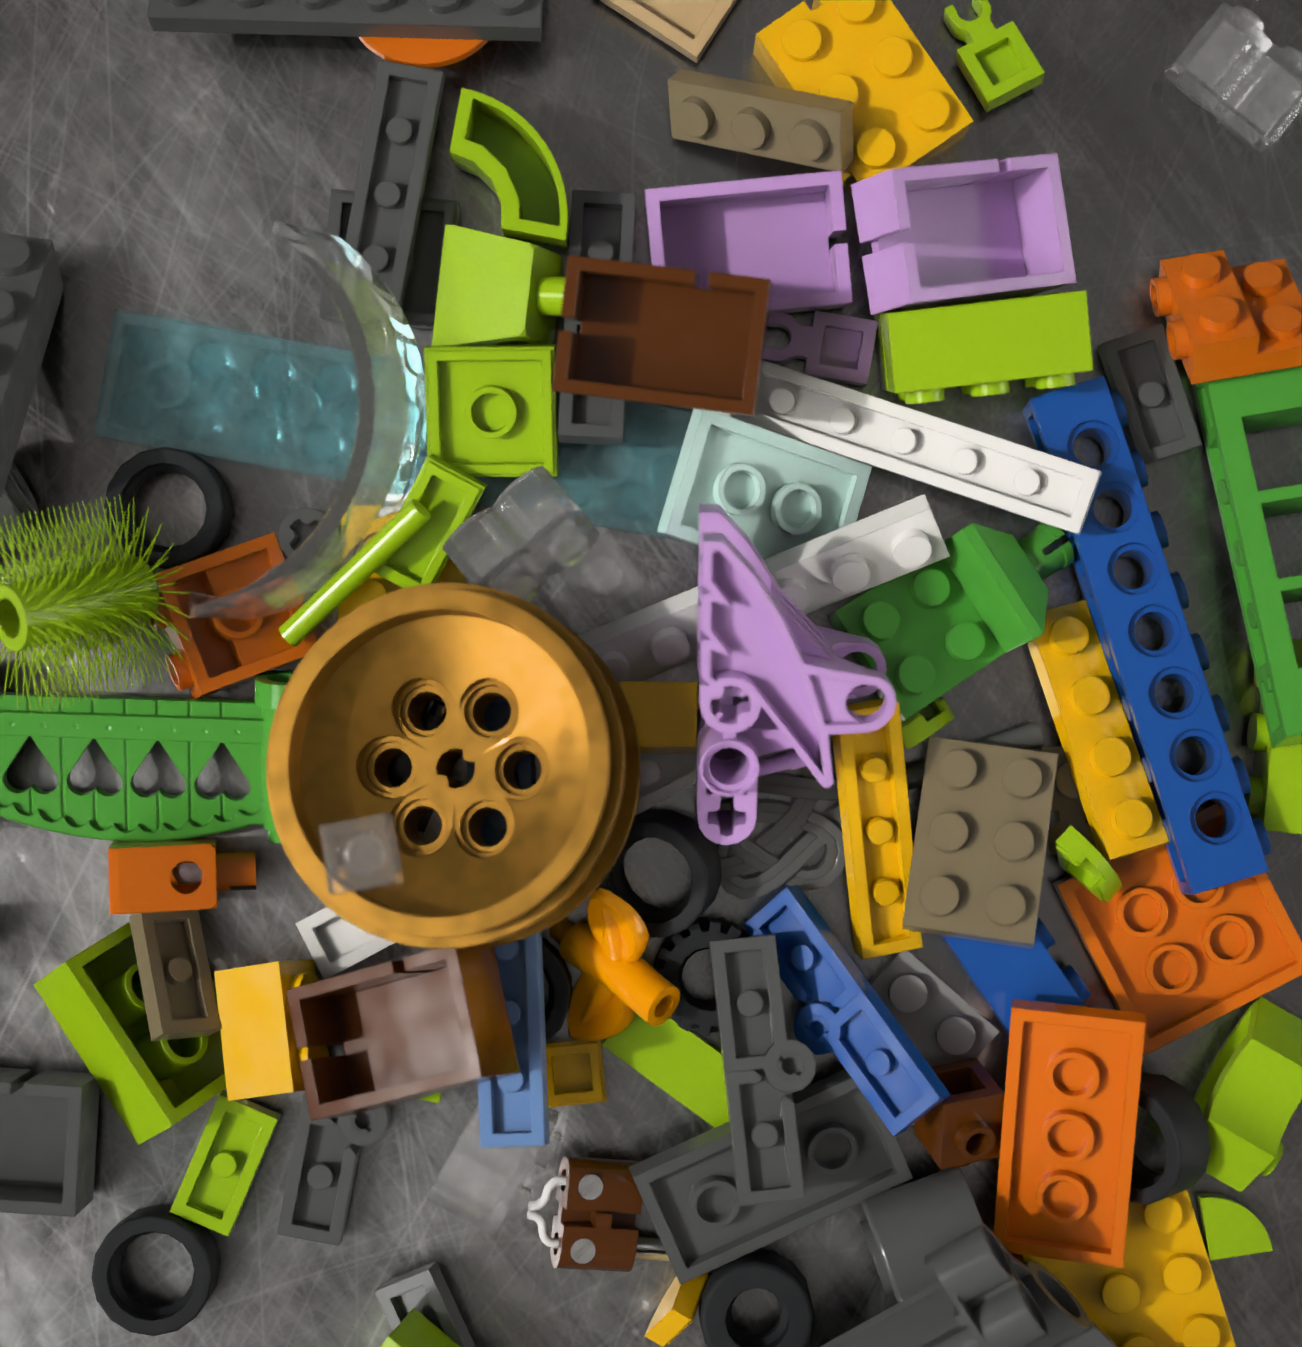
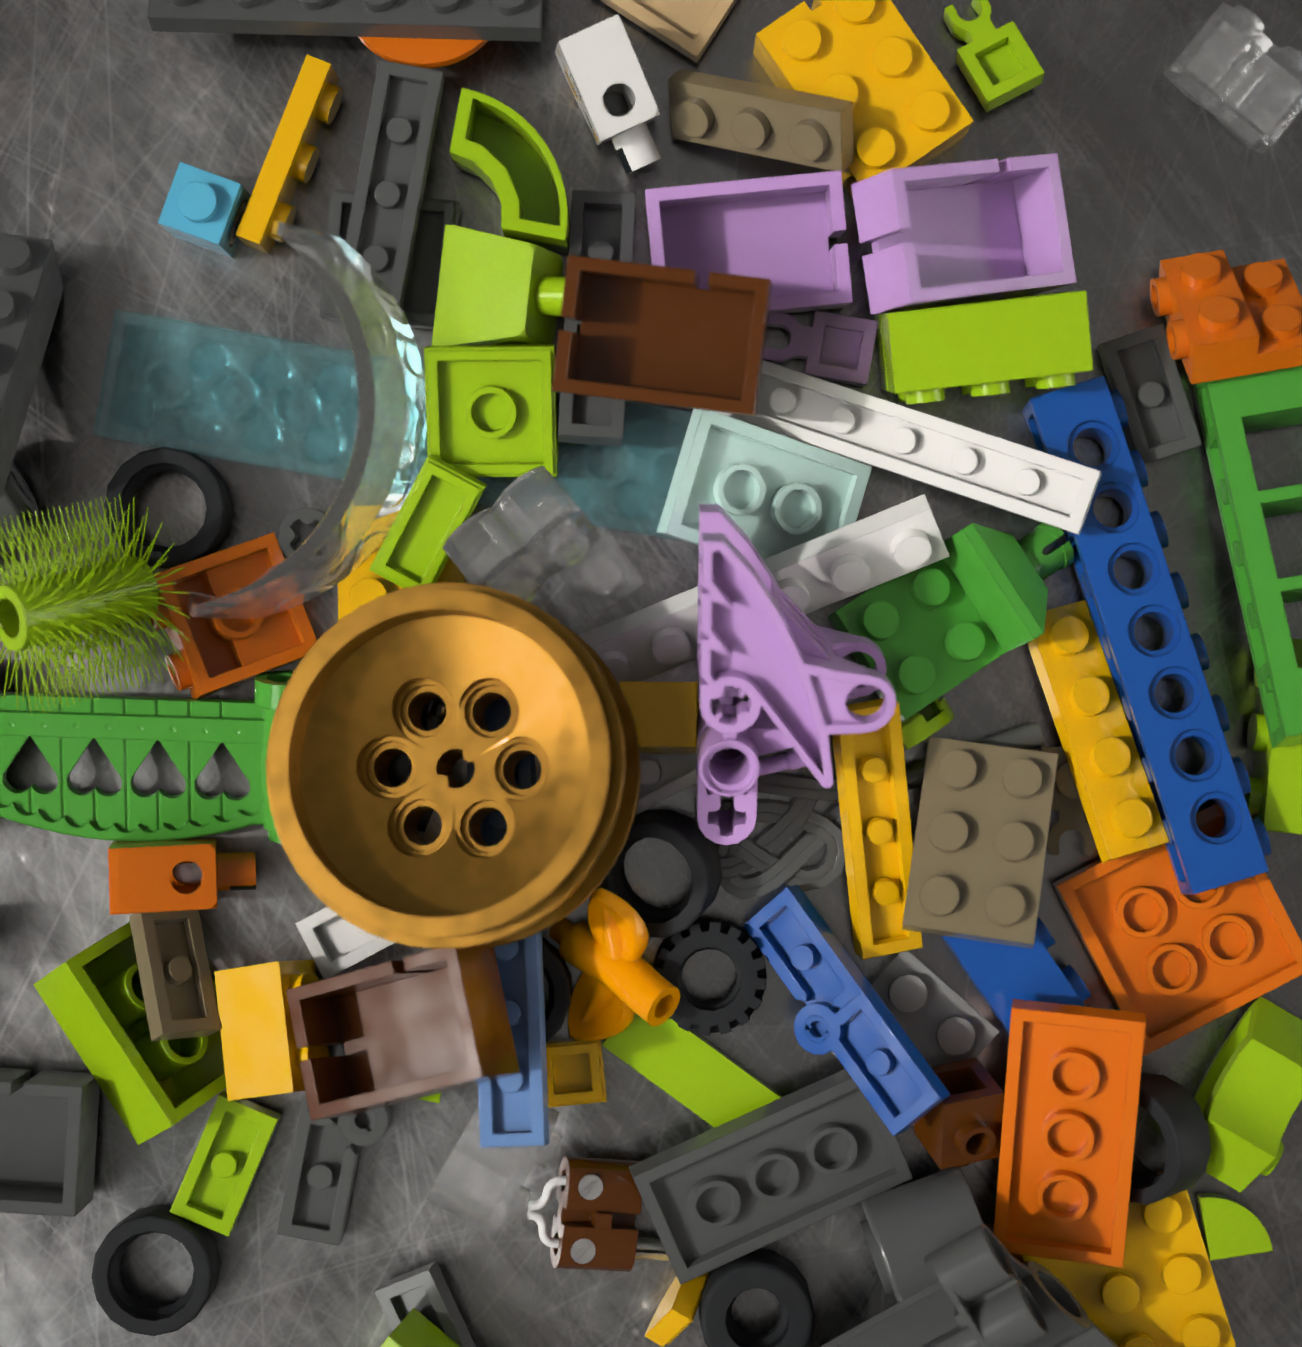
lime bar [279,499,431,646] -> none
clear plate [319,813,404,895] -> none
dark grey hinge [709,935,816,1207] -> none
lime tile [1055,825,1123,903] -> none
none -> medium azure brick [158,162,251,258]
none -> yellow plate [235,54,343,255]
none -> white torso [555,14,661,174]

